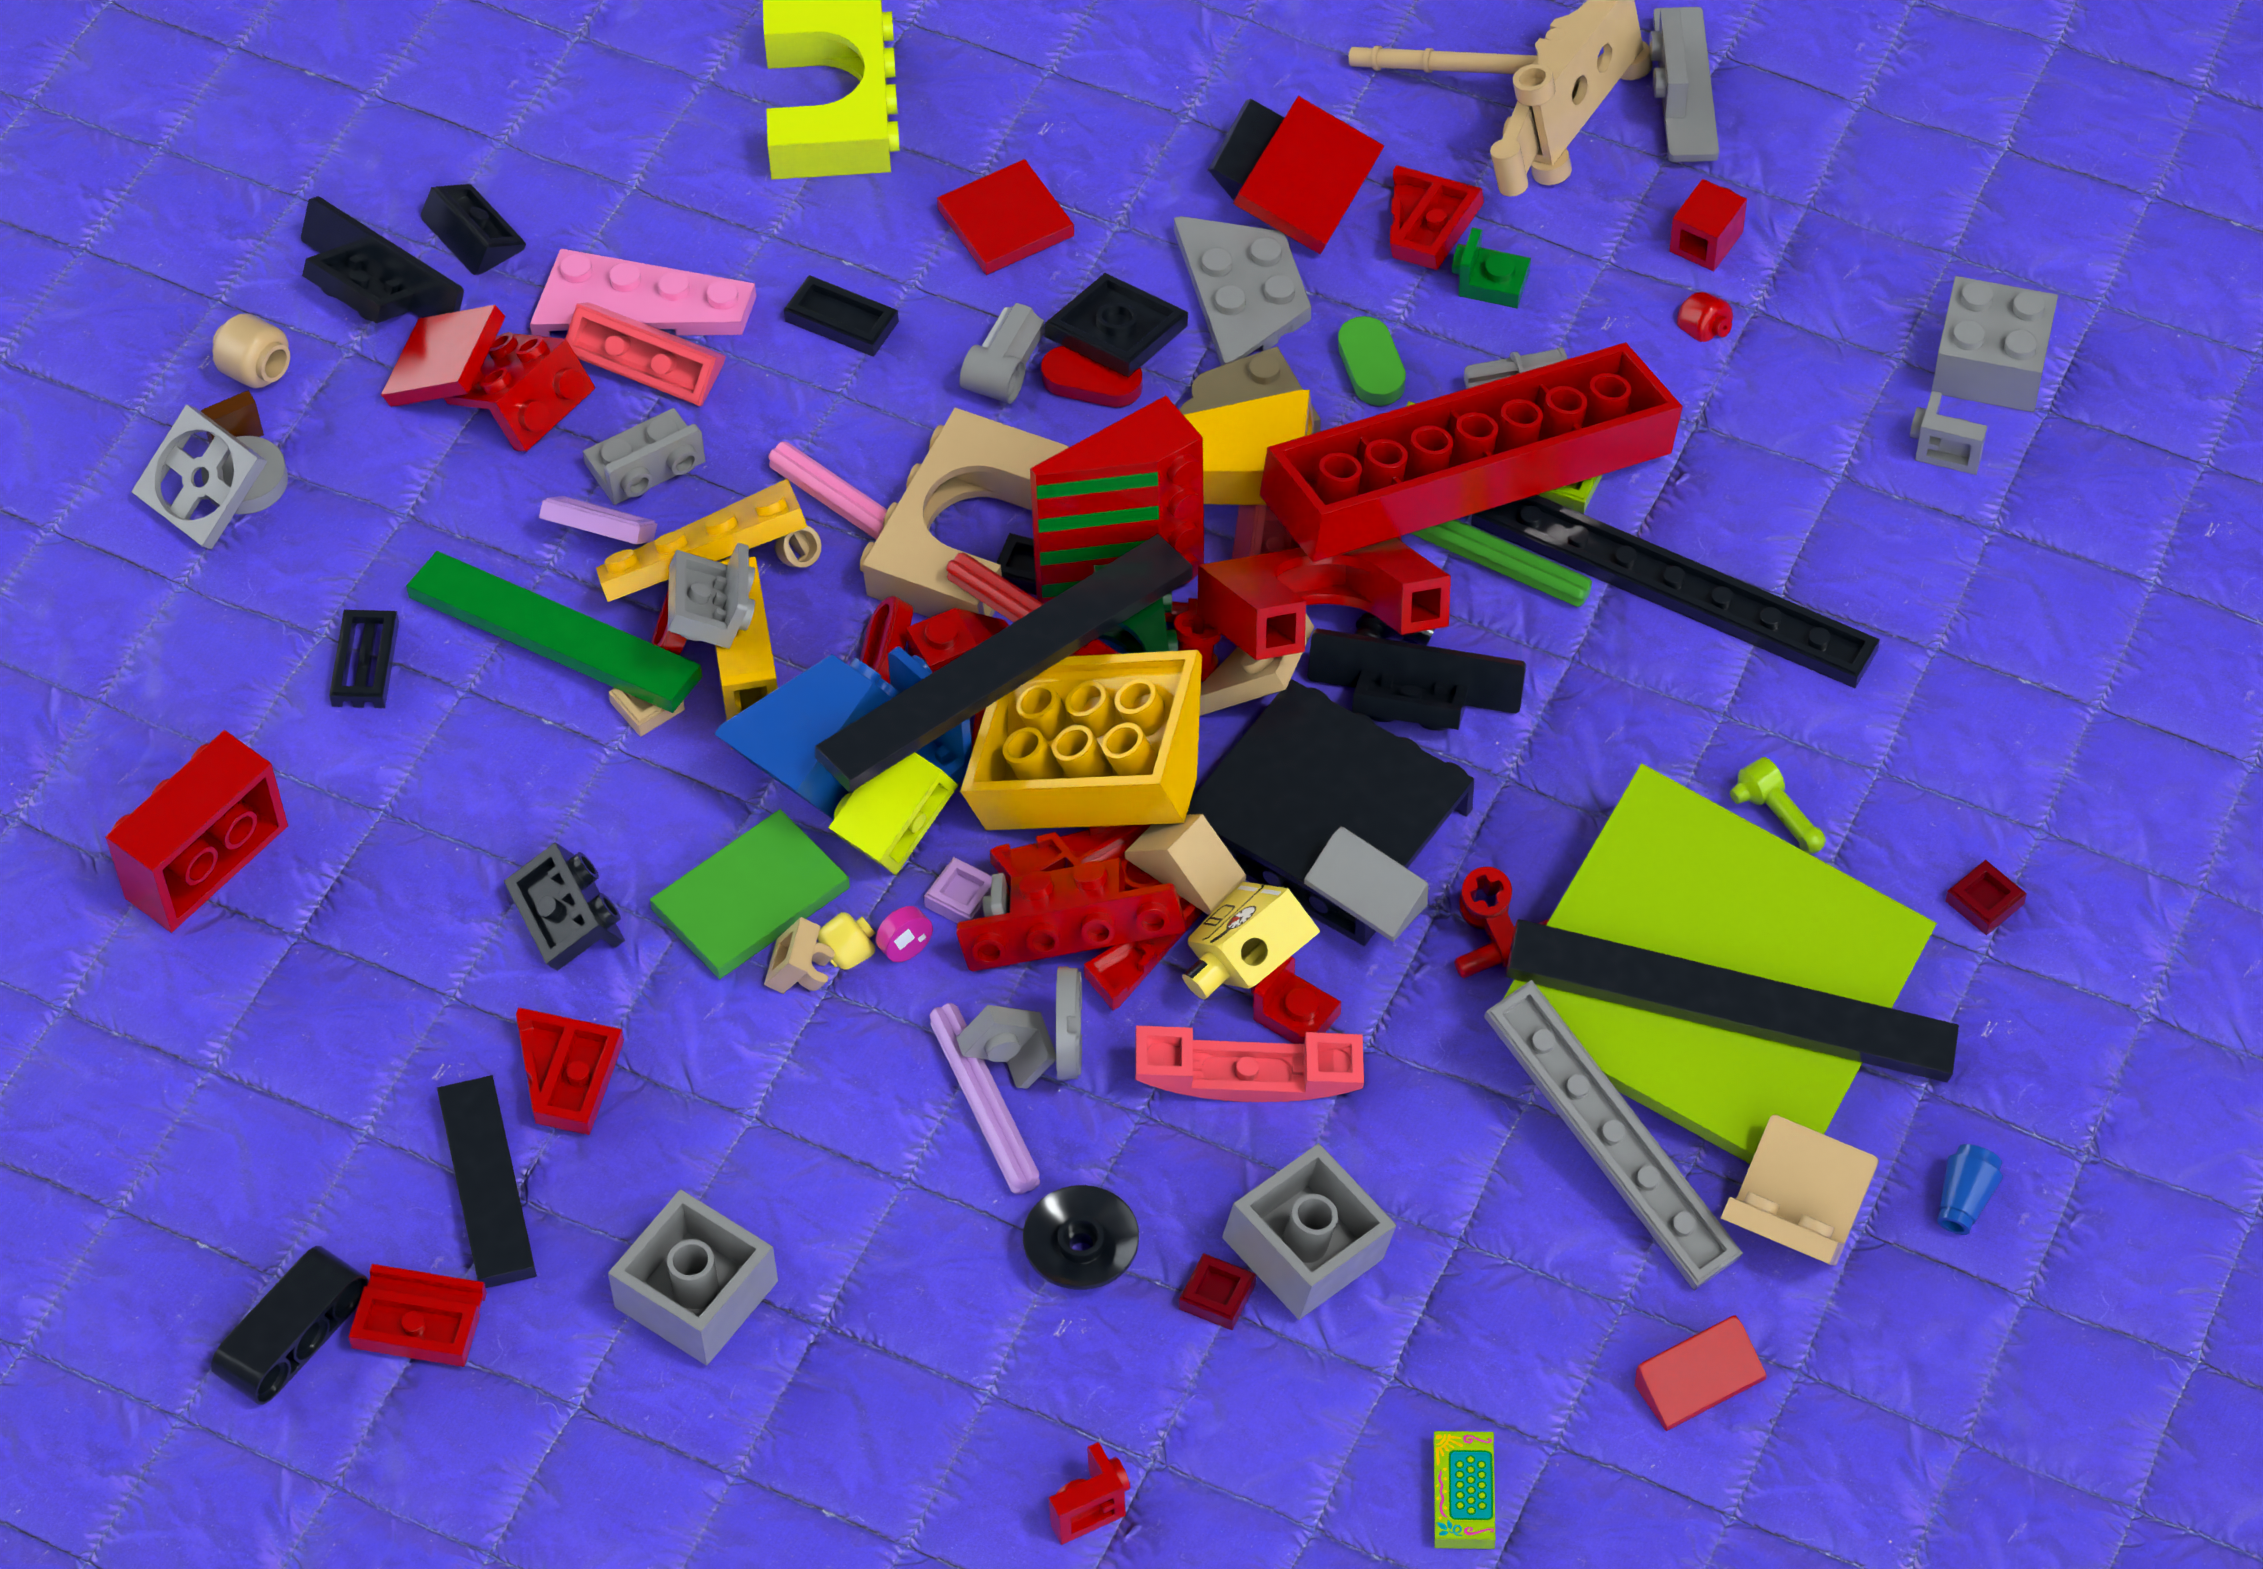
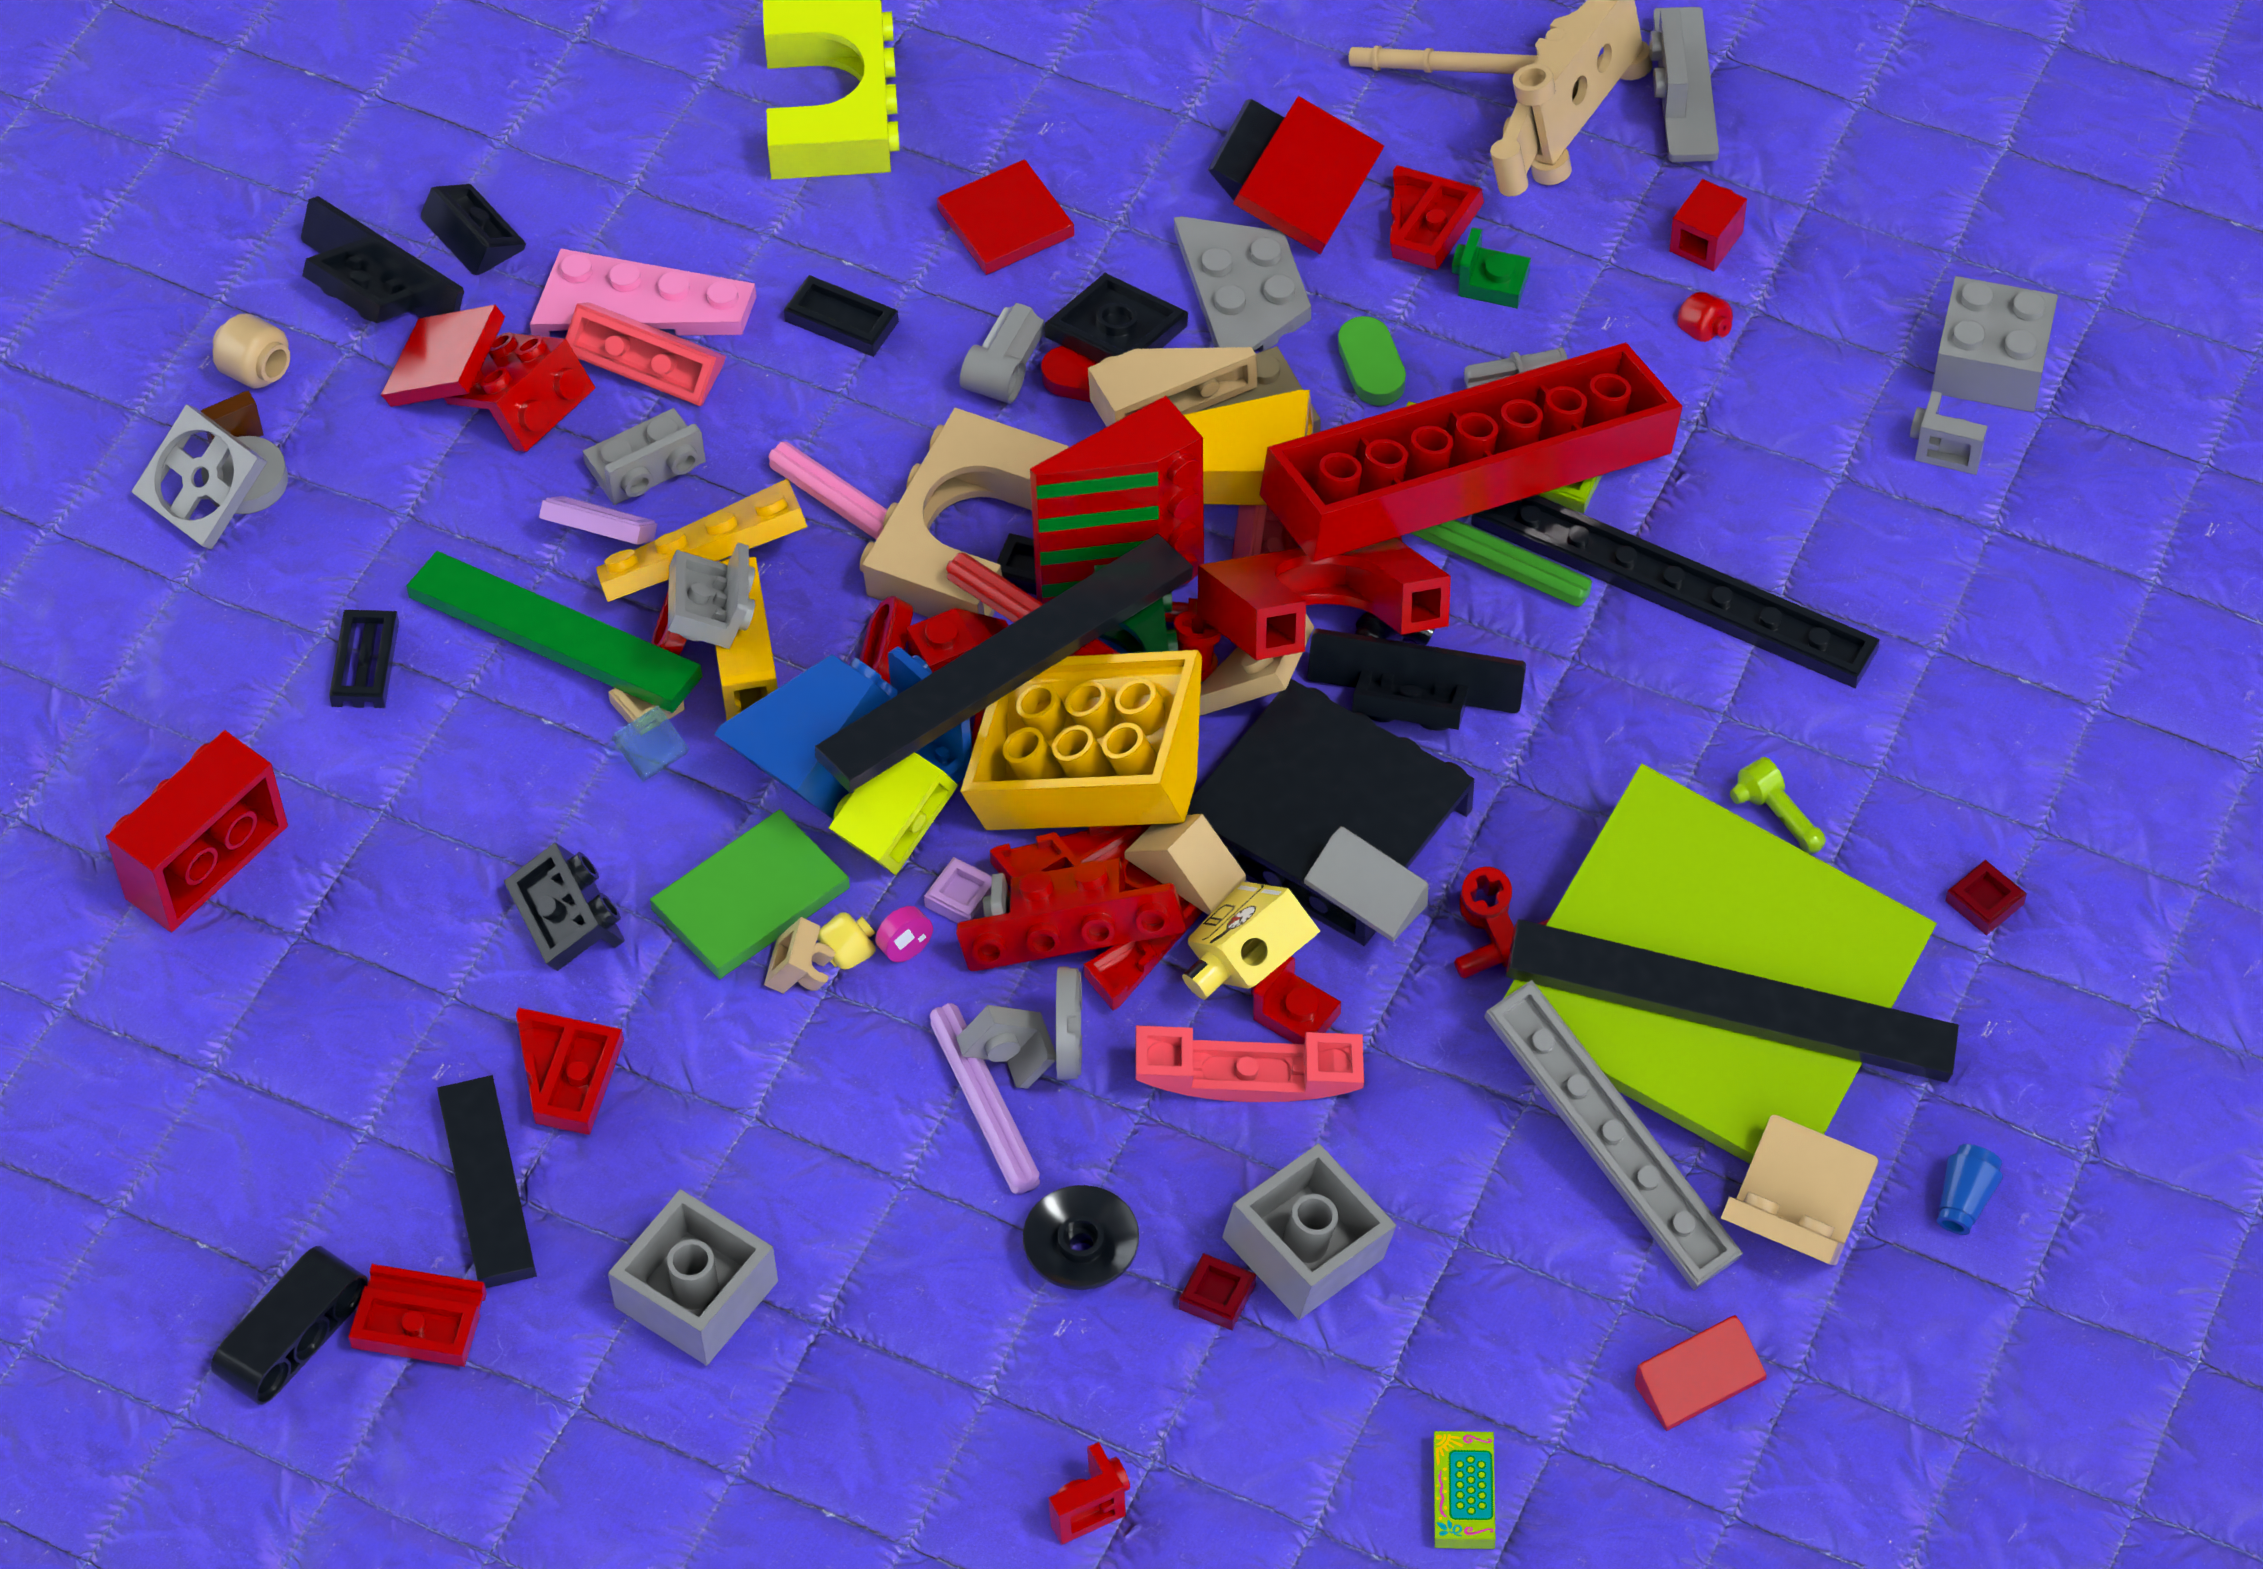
tan hinge [774,526,821,567] -> none
none -> clear light blue tile [612,705,689,782]
none -> tan slope [1088,347,1257,427]

